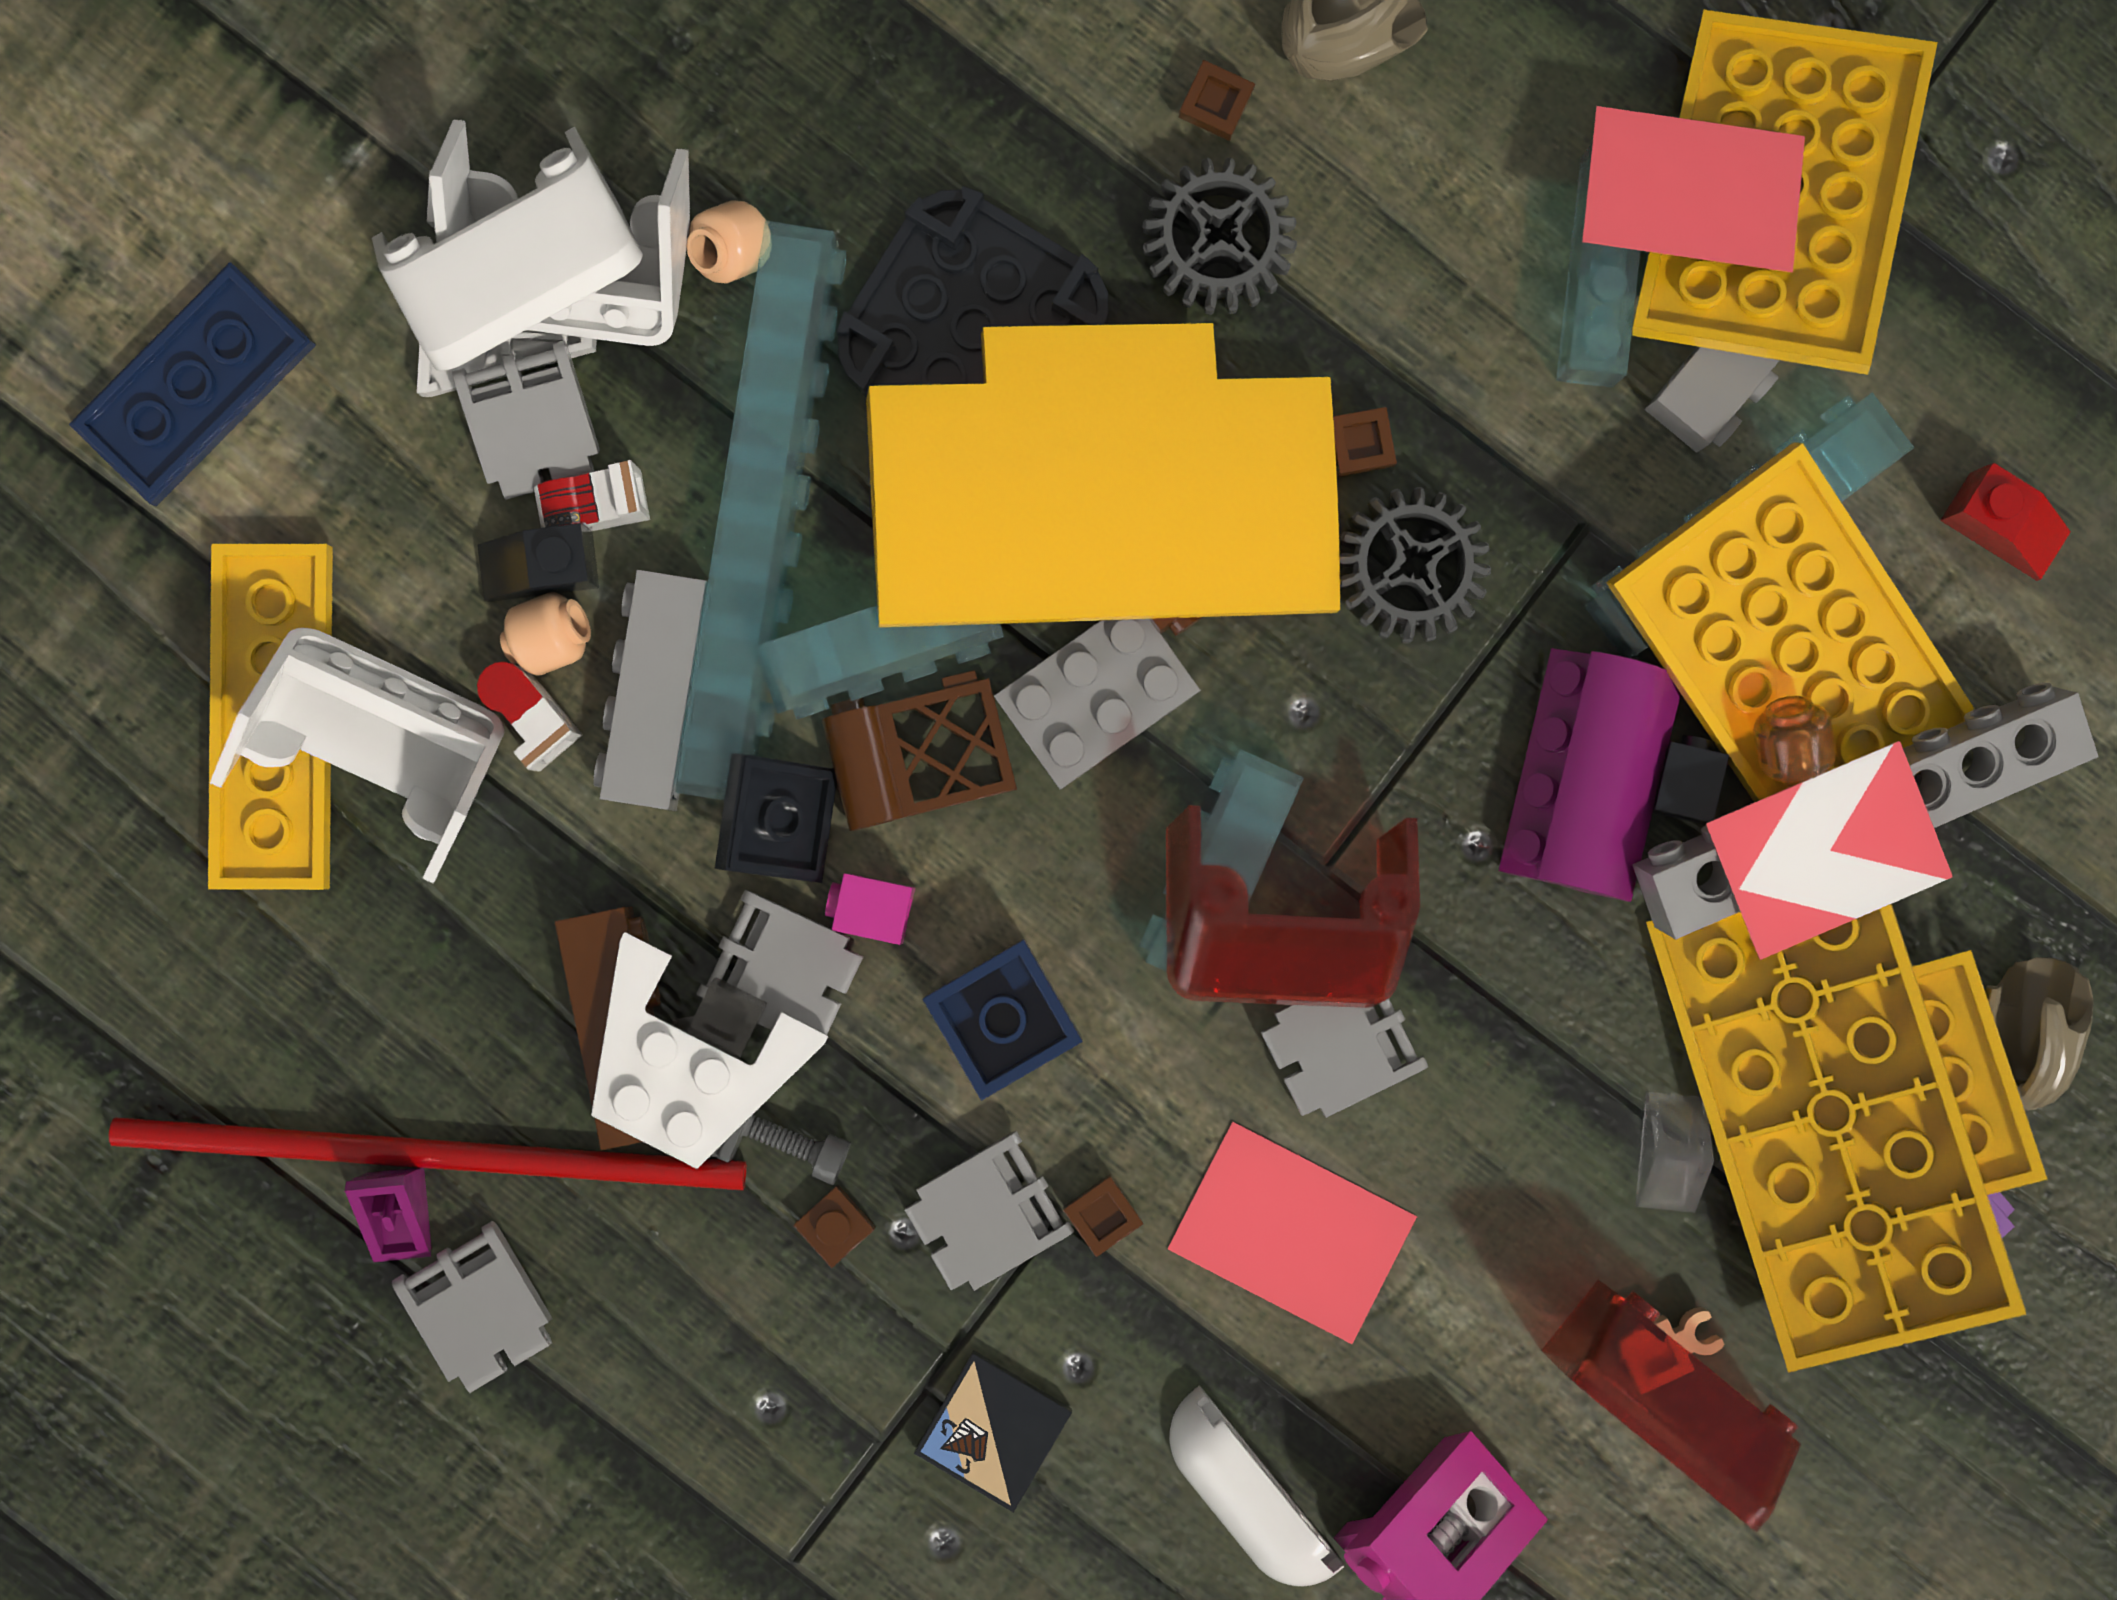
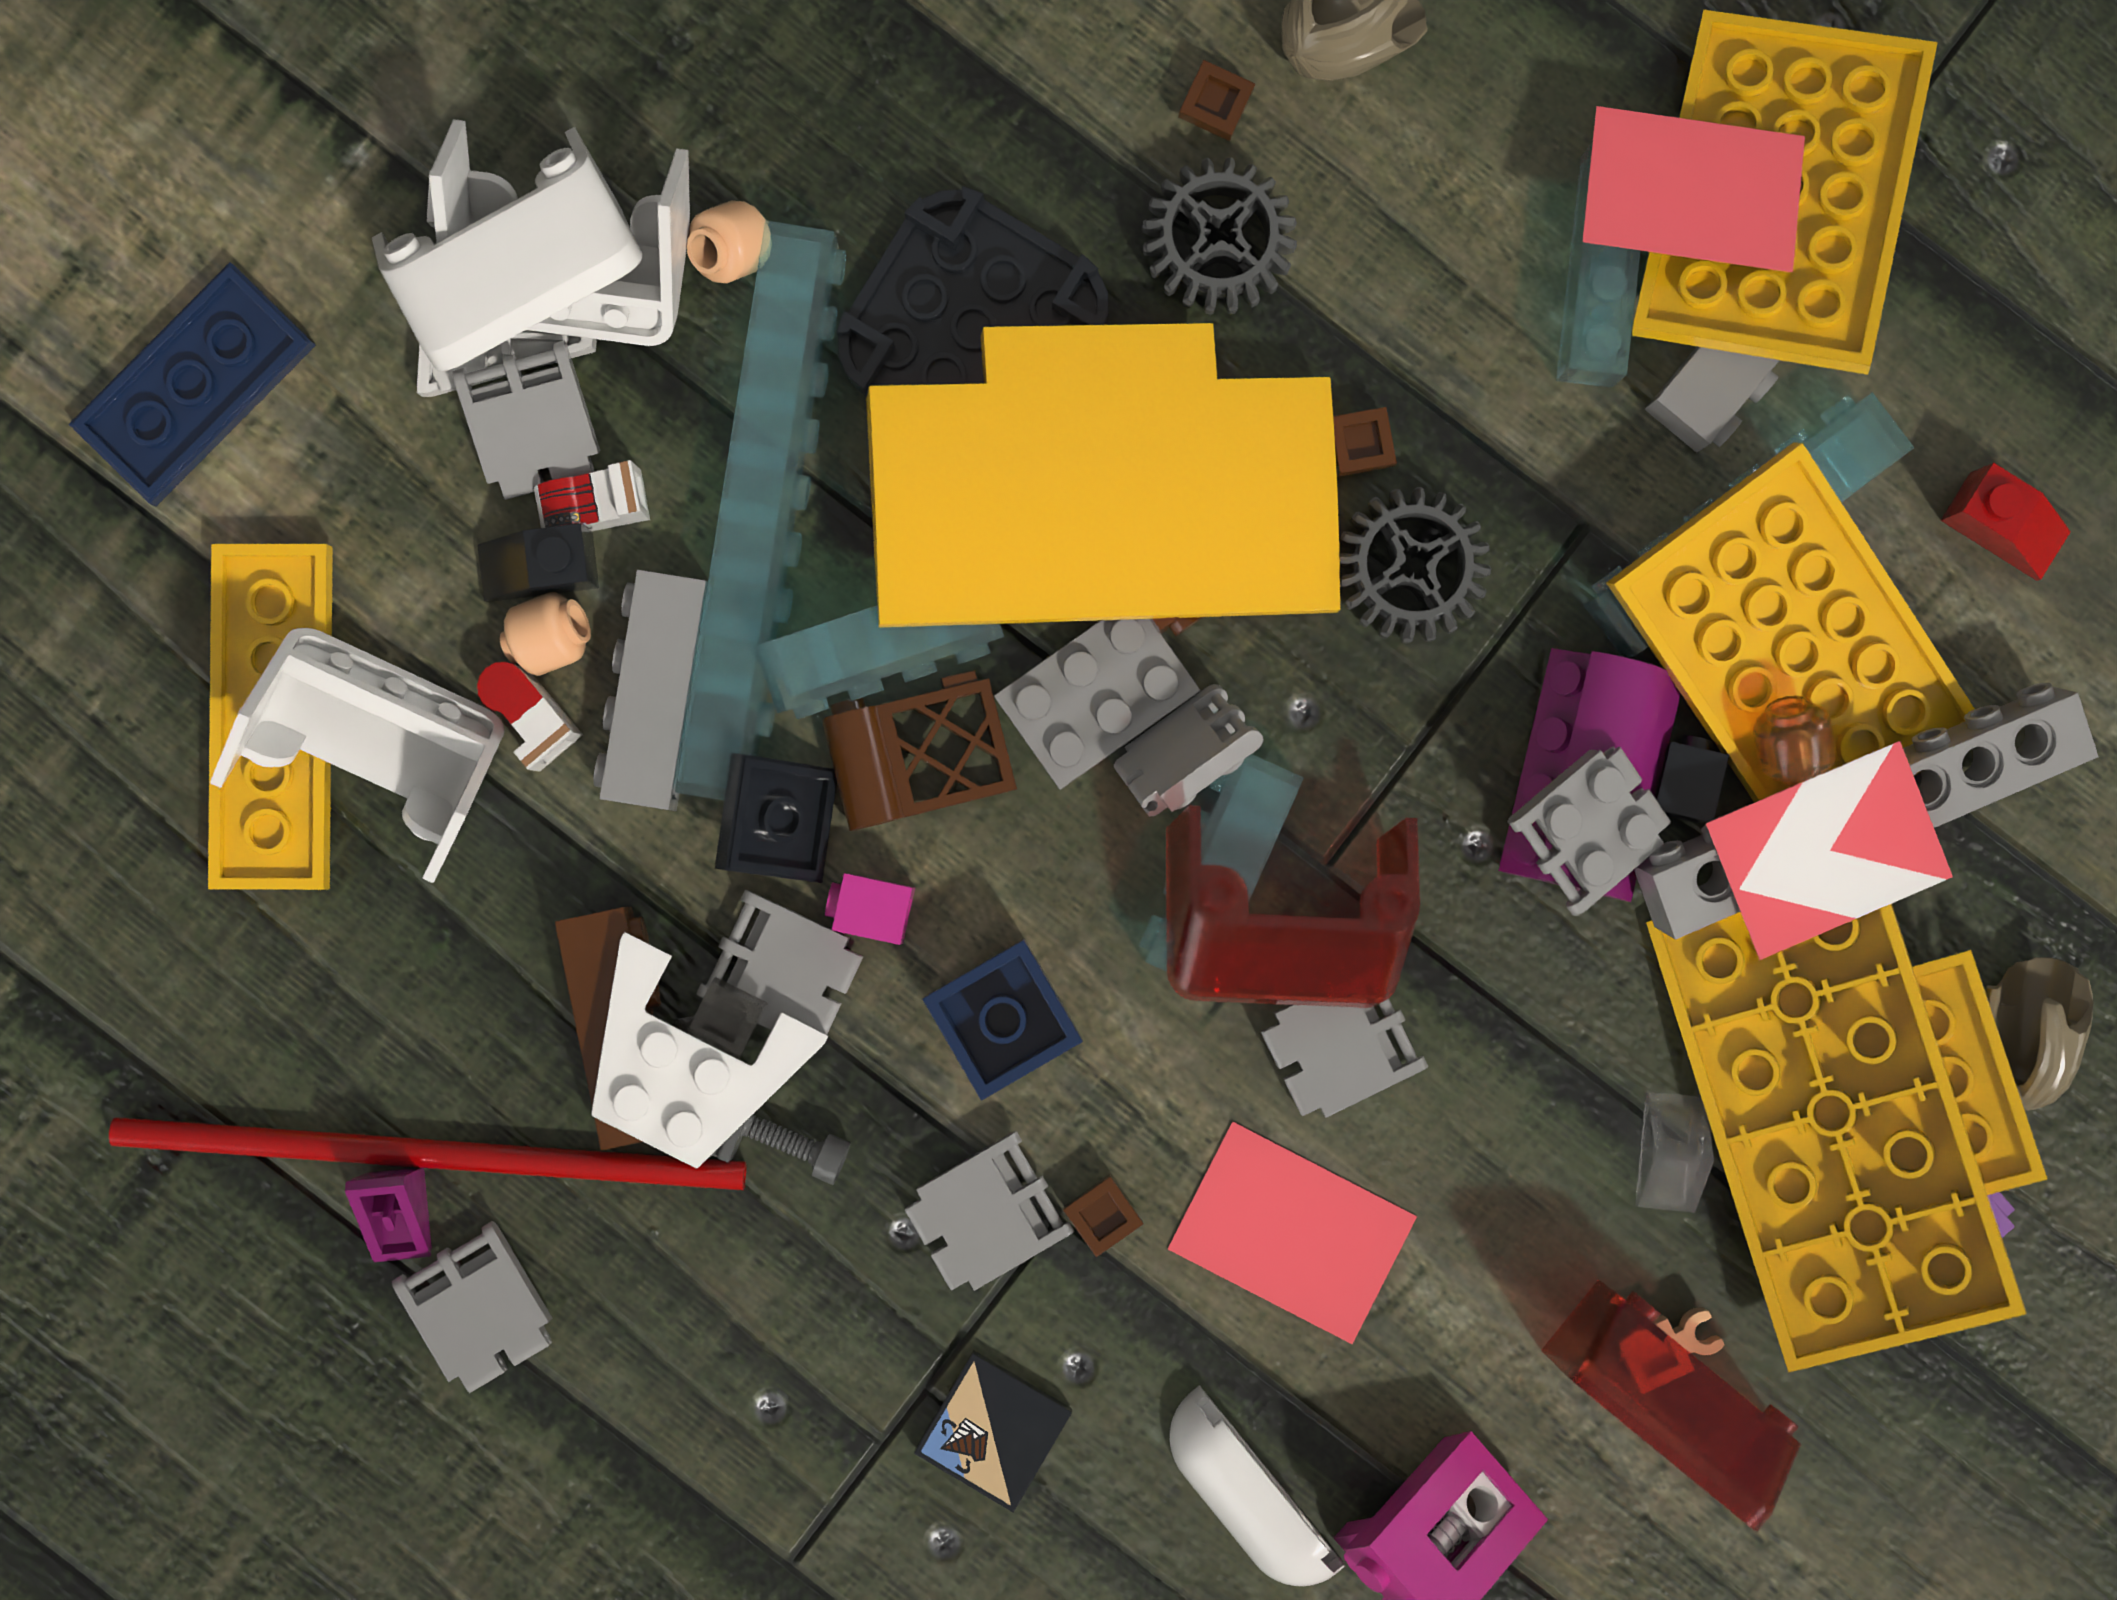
reddish brown plate [793,1184,876,1268] -> none
none -> light grey plate [1114,684,1263,816]
none -> light grey plate [1508,746,1671,916]

